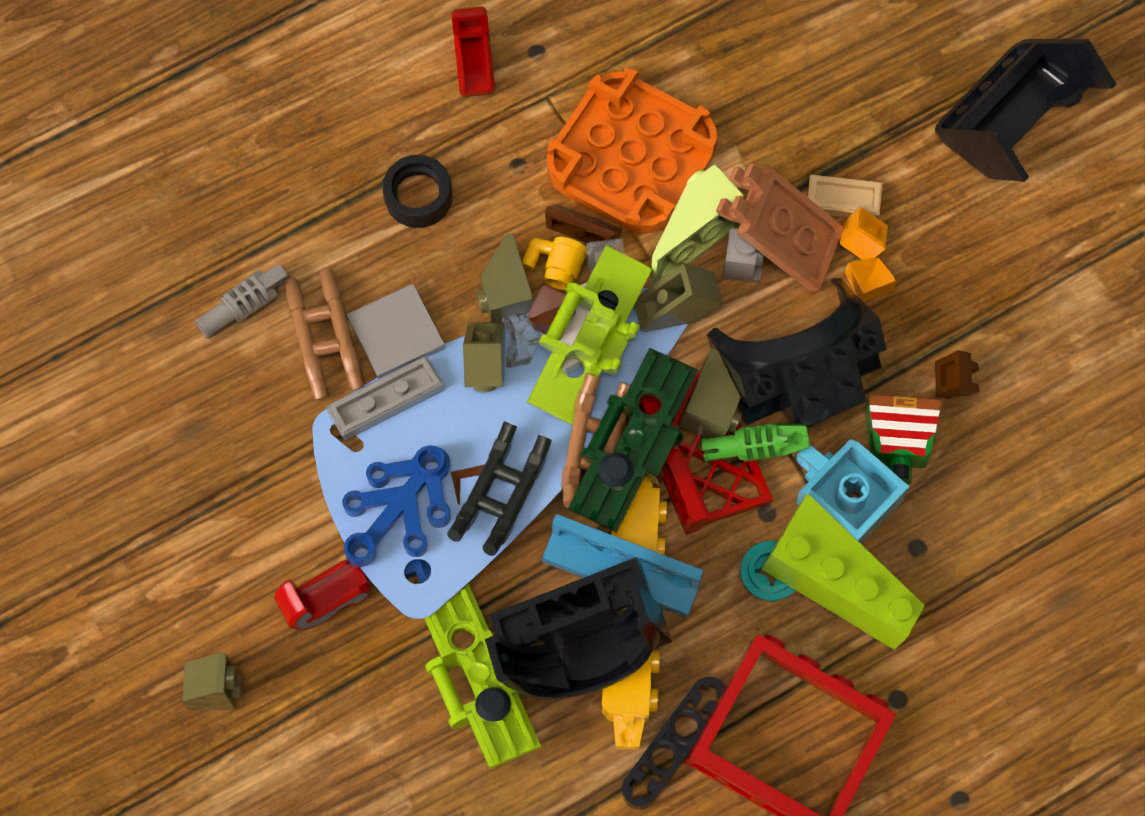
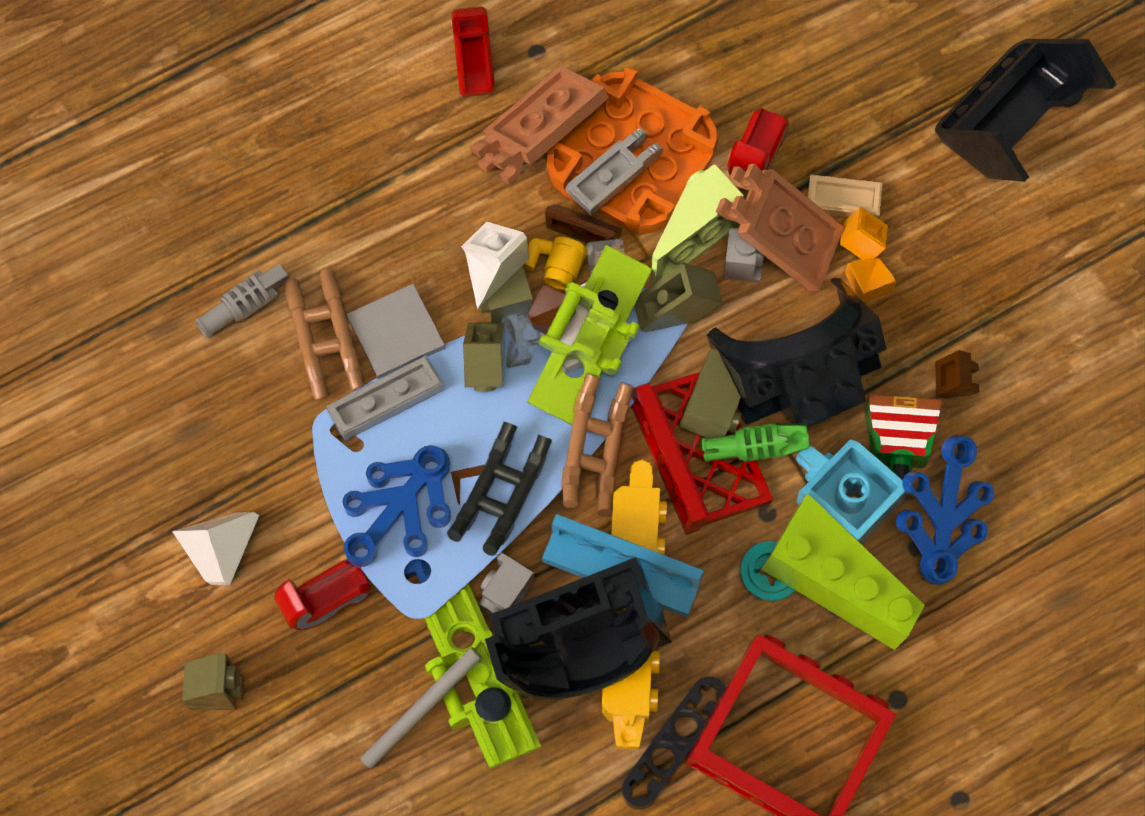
black tyre [383,155,452,228] -> none
dark green piece [568,348,698,532] -> none
none -> white slope [172,512,259,585]
none -> light grey bar [360,647,482,769]
none -> white slope [461,222,529,309]
none -> nougat tile [470,65,609,185]
none -> light grey brick [478,552,534,615]
none -> light grey hinge [566,128,663,216]
none -> red animal [727,107,789,175]
none -> blue plant [896,435,994,585]

